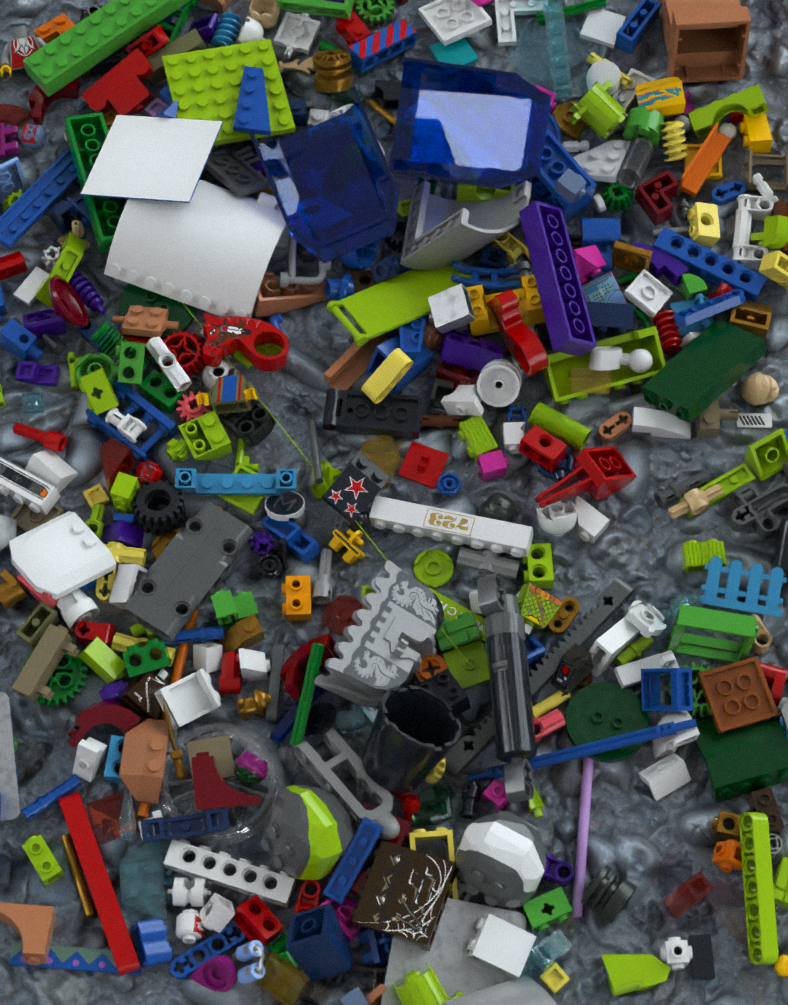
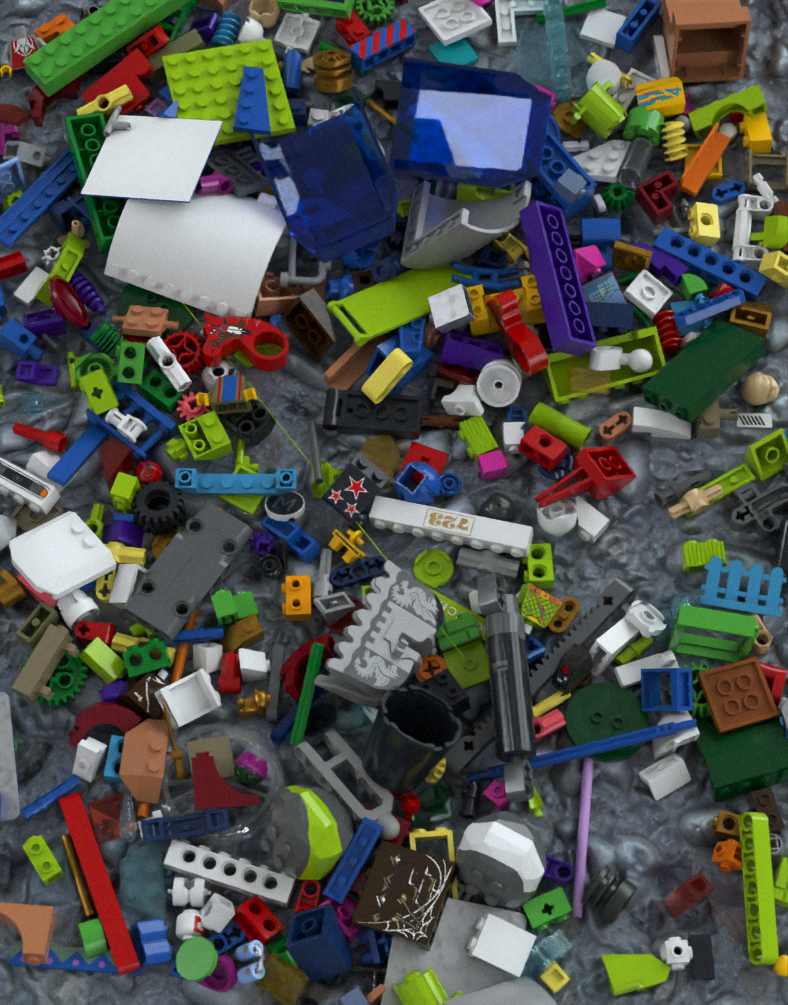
sand blue head [18,123,47,149] -> none
light yellow tile [82,483,110,509] -> none
none -> light grey torso [3,141,52,167]
none -> blue tile [47,425,107,487]
none -> light yellow piece [76,84,134,116]
none -> bright green brick [78,918,108,957]
none -> light grey piece [103,105,131,137]
none -> bright green tile [176,936,218,982]
none -> magenta piece [194,171,233,195]
none -> dark brown slope [281,288,337,362]
none -> blue brick [282,50,302,94]
none -> light grey slope [313,591,355,626]
none -> dark blue beam [330,556,386,589]
none -> blue piece [395,462,441,506]
none -> white beam [652,35,670,80]

